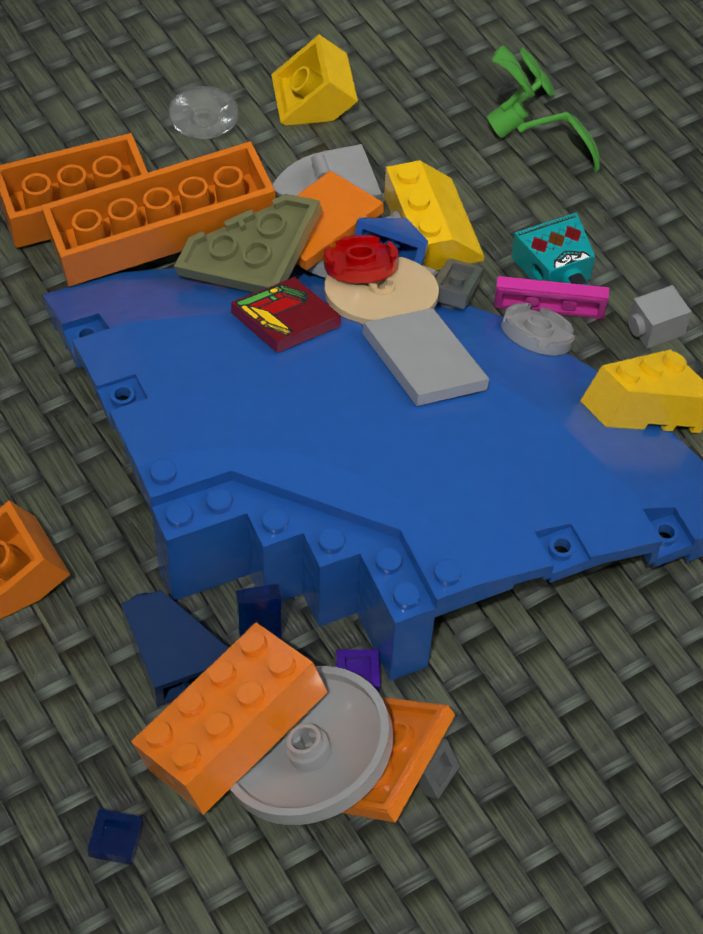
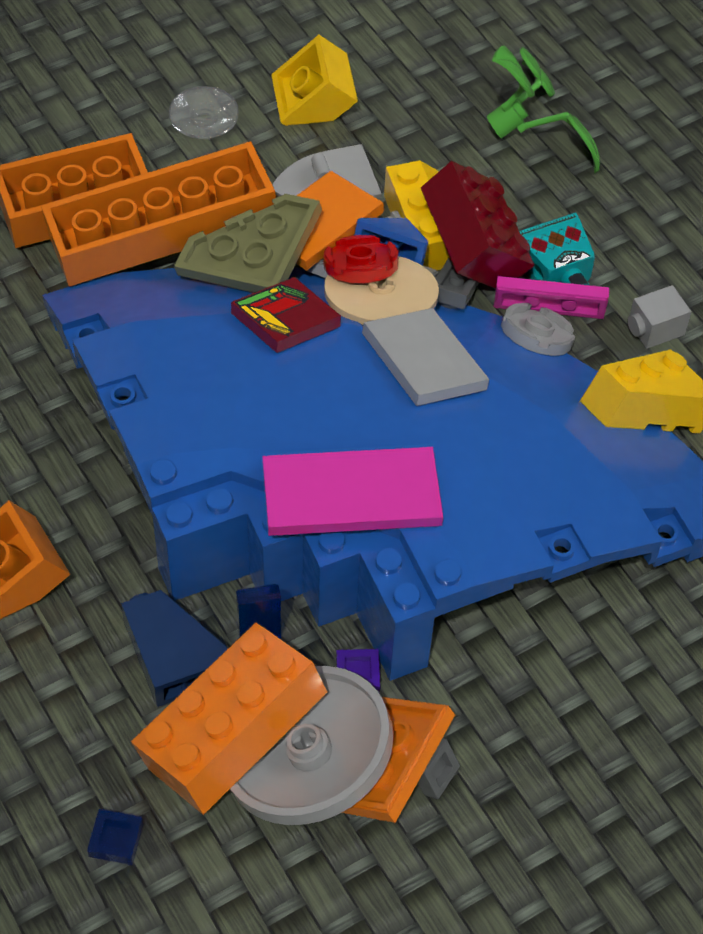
none -> dark pink tile [263,447,443,536]
none -> dark red brick [420,160,534,288]

